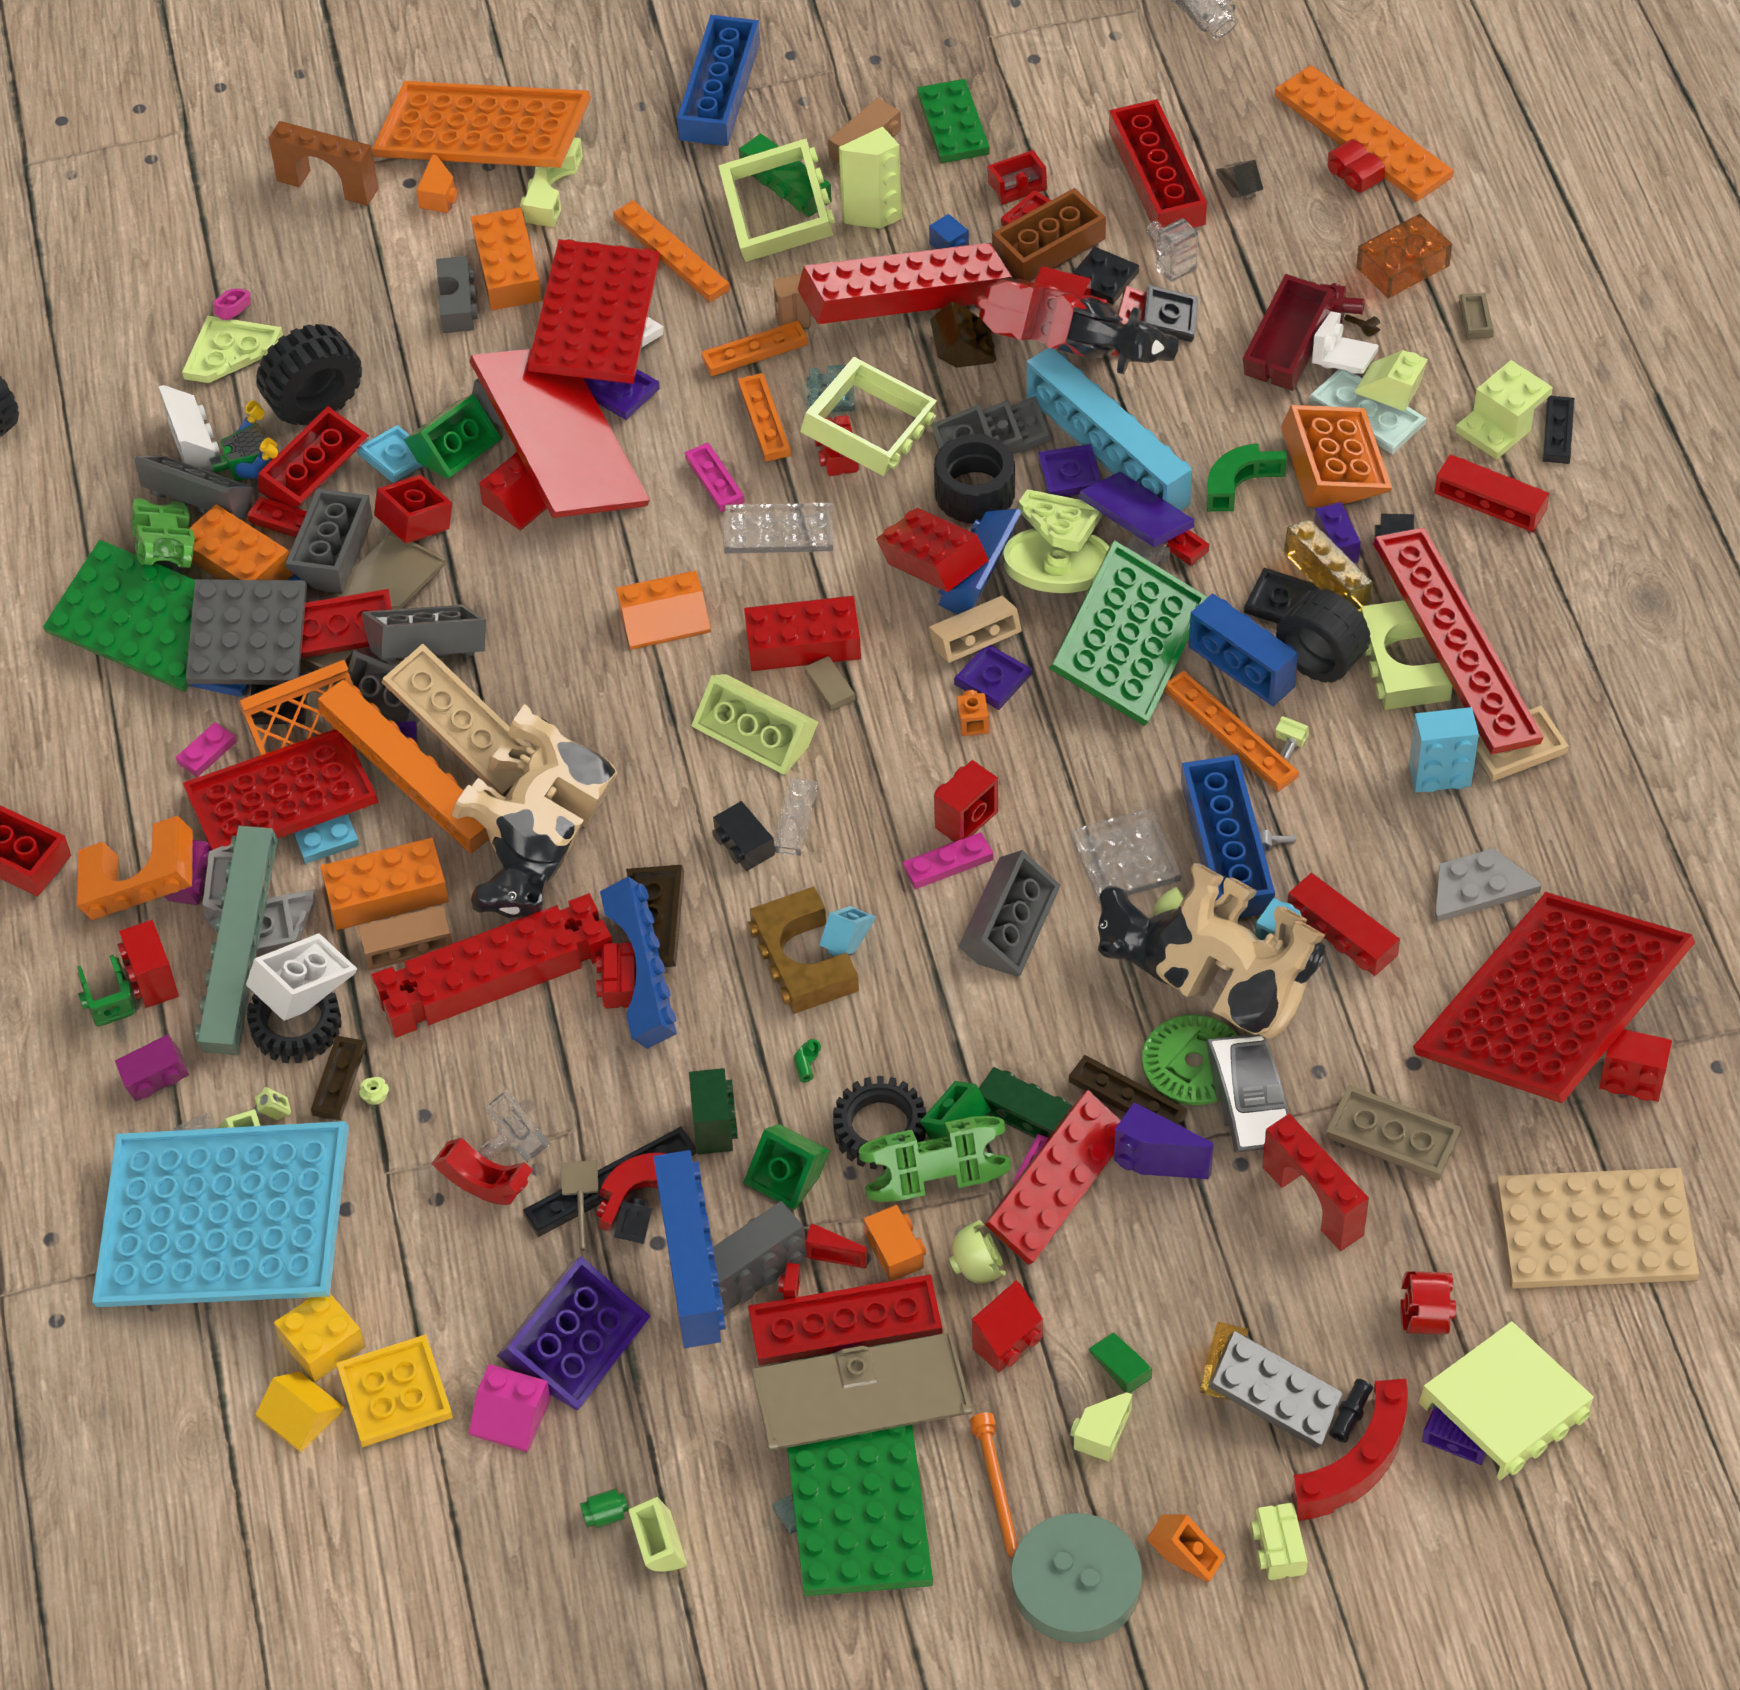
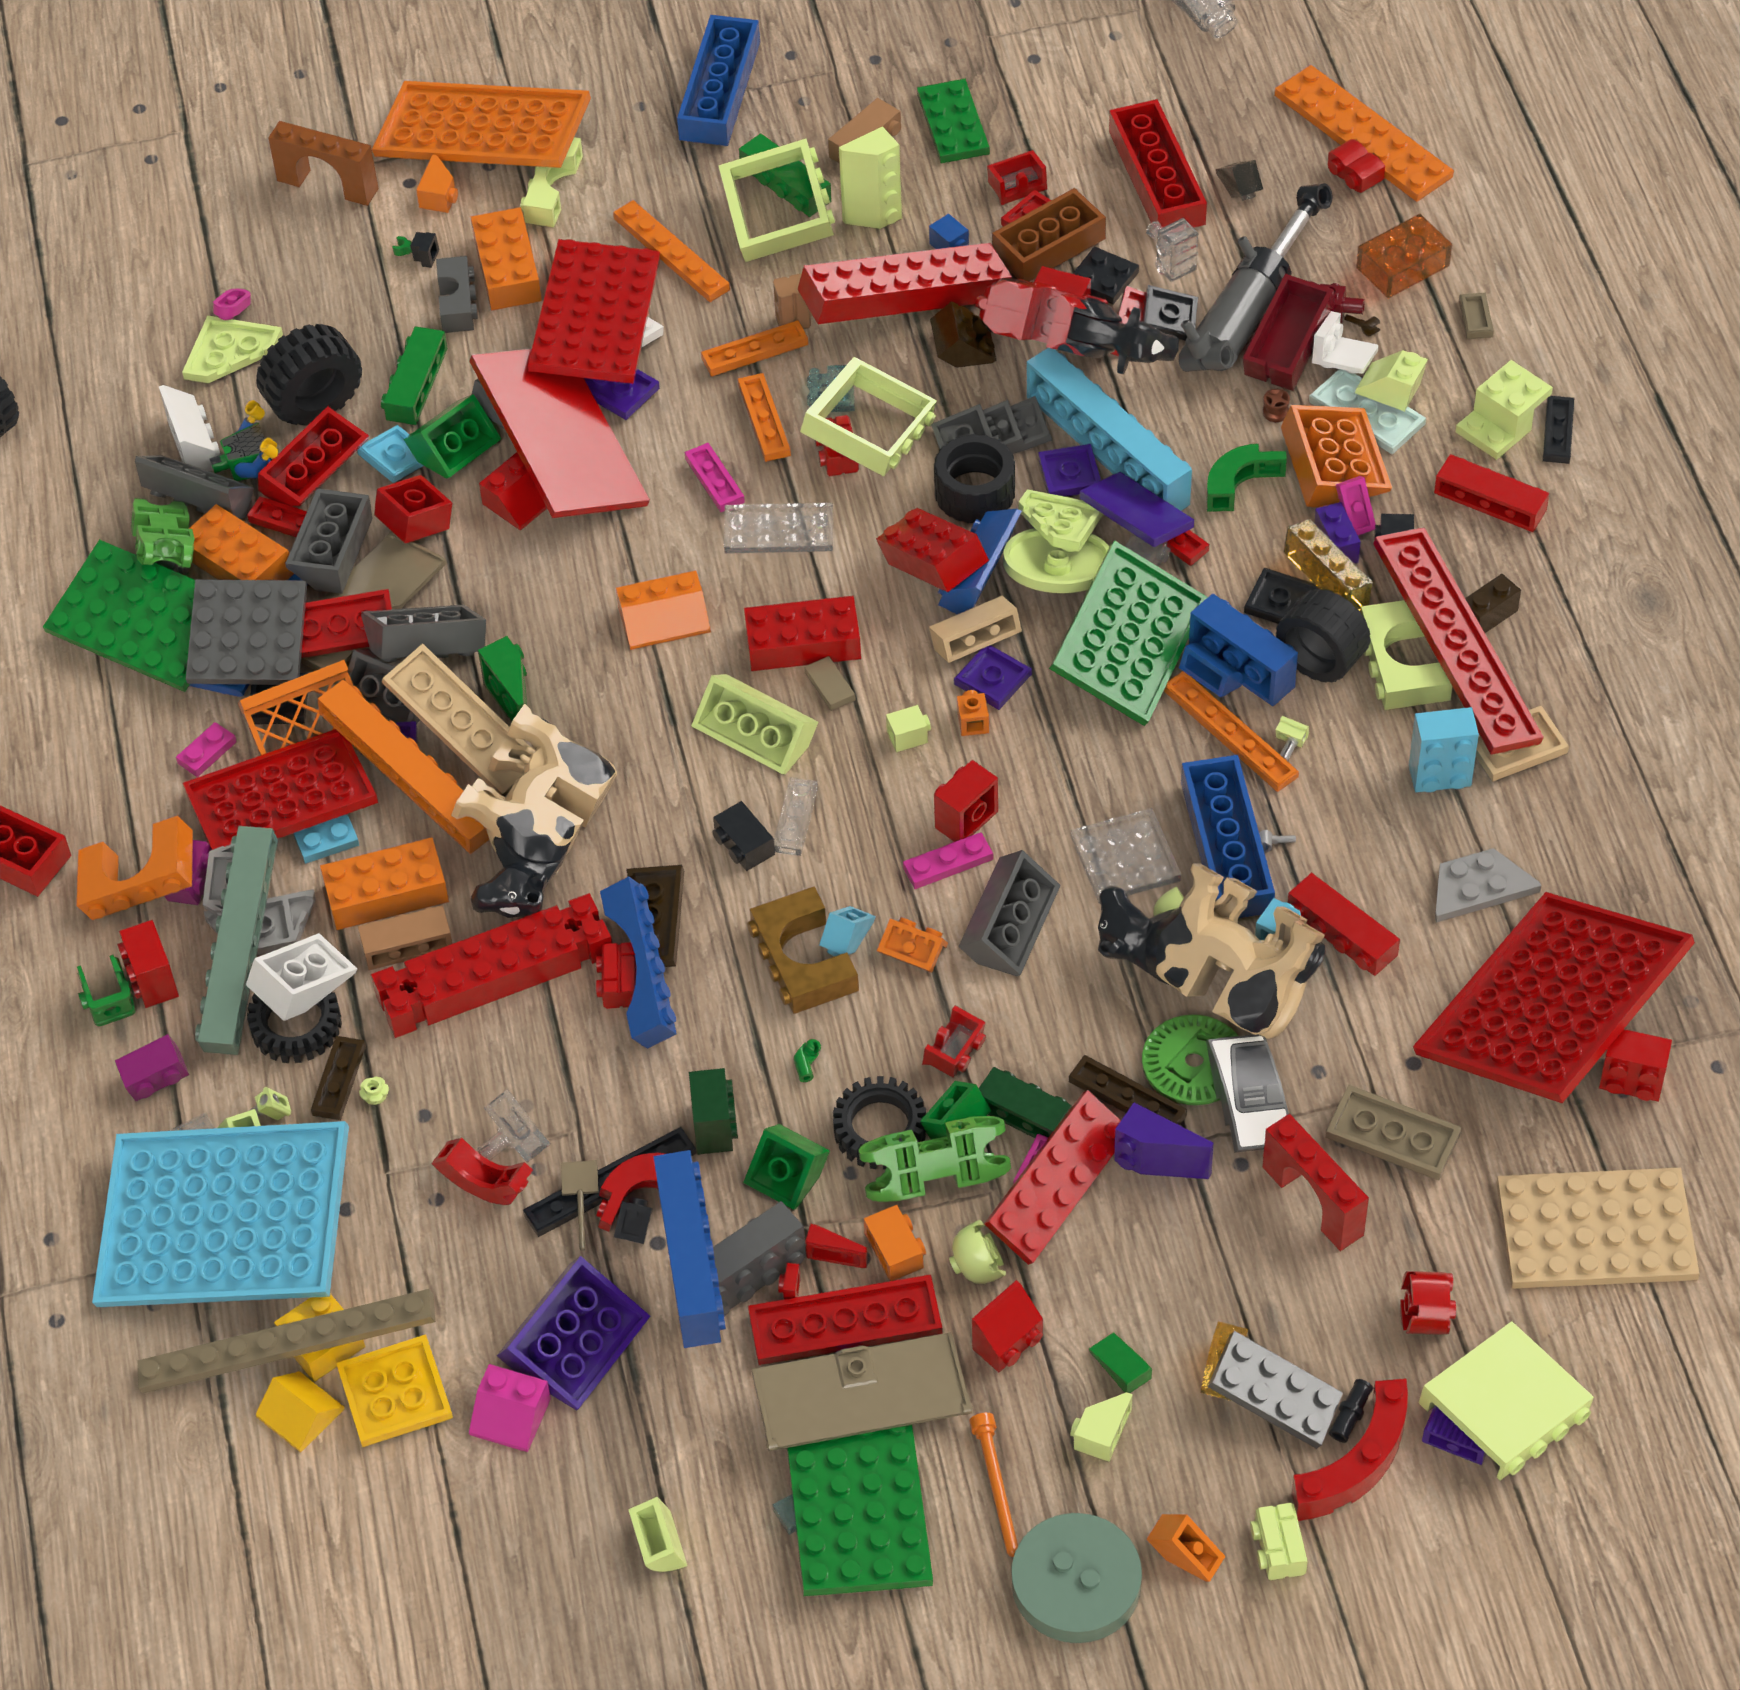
green brick [580,1488,629,1528] -> none
none -> dark tan plate [137,1289,436,1393]
none -> green brick [381,326,448,425]
none -> black piece [392,232,440,268]
none -> green slope [478,636,527,723]
none -> orange bracket [877,917,948,973]
none -> yellowish green brick [886,705,931,752]
none -> red window [922,1005,986,1078]
none -> dark grey piece [1179,183,1333,372]
none -> blue brick [1179,642,1243,697]
none -> copper wheel [1262,388,1290,423]
none -> dark pink plate [1336,476,1376,535]
none -> dark brown brick [1465,574,1521,633]

